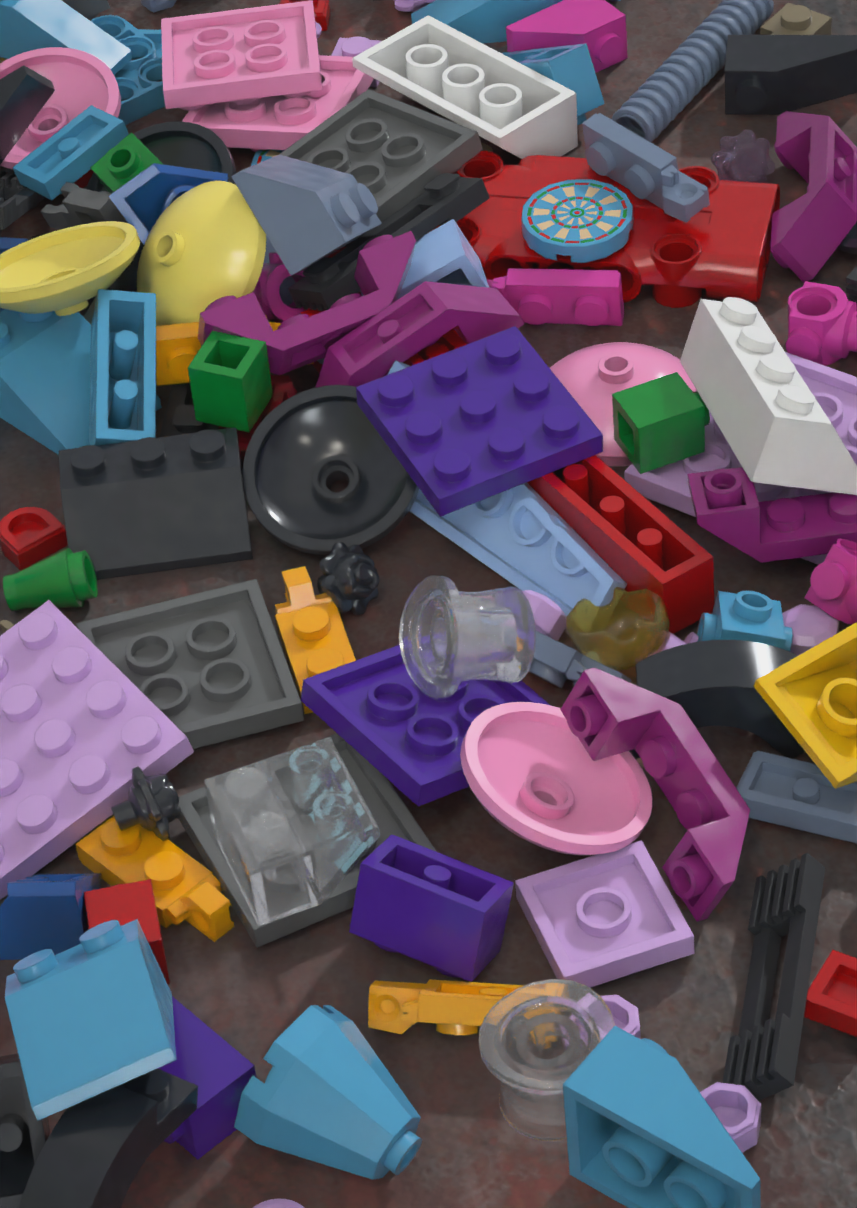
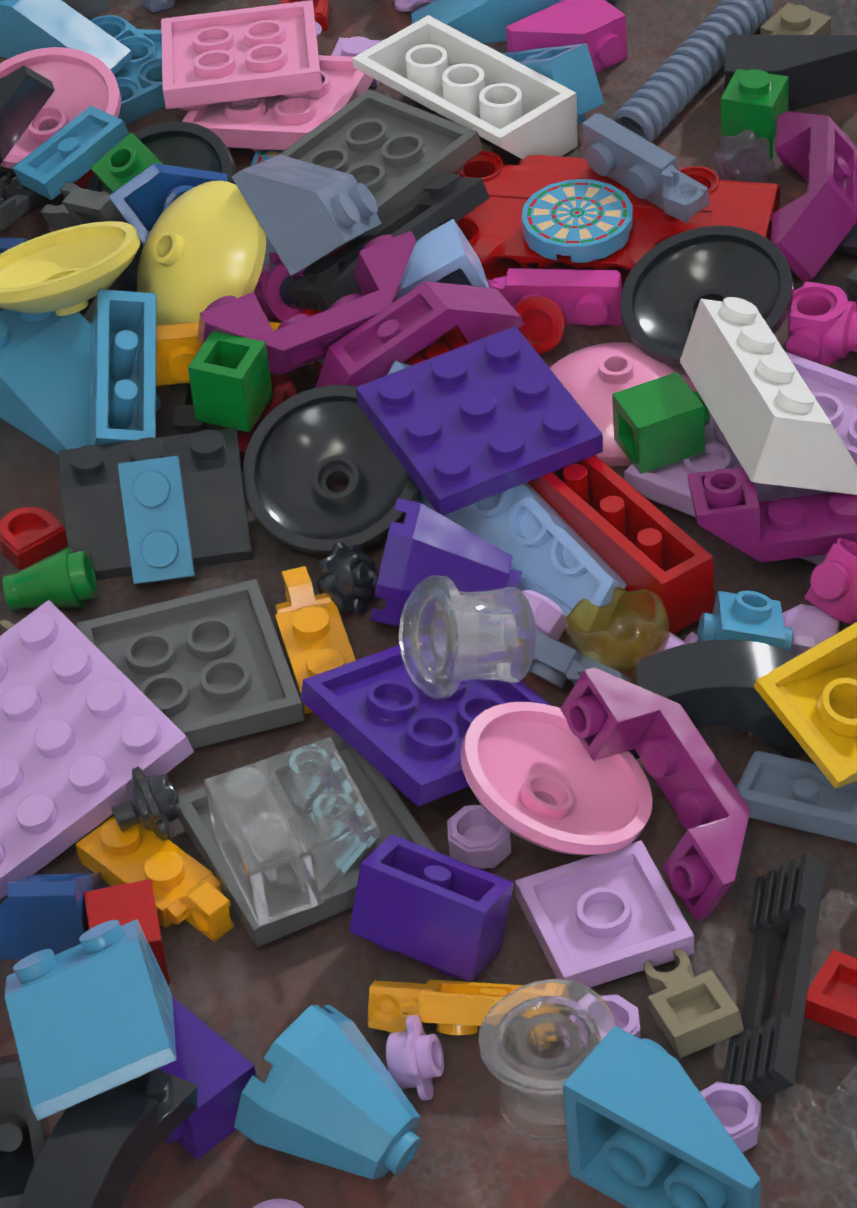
none -> dark azure plate [118,456,195,585]
none -> dark purple cone [370,498,522,626]
none -> lavender plate [386,1015,444,1101]
none -> lavender tile [447,805,511,869]
none -> red tile [514,295,567,354]
none -> black dish [621,226,794,367]
none -> dark tan plate [644,948,744,1058]
none -> green brick [721,69,788,160]

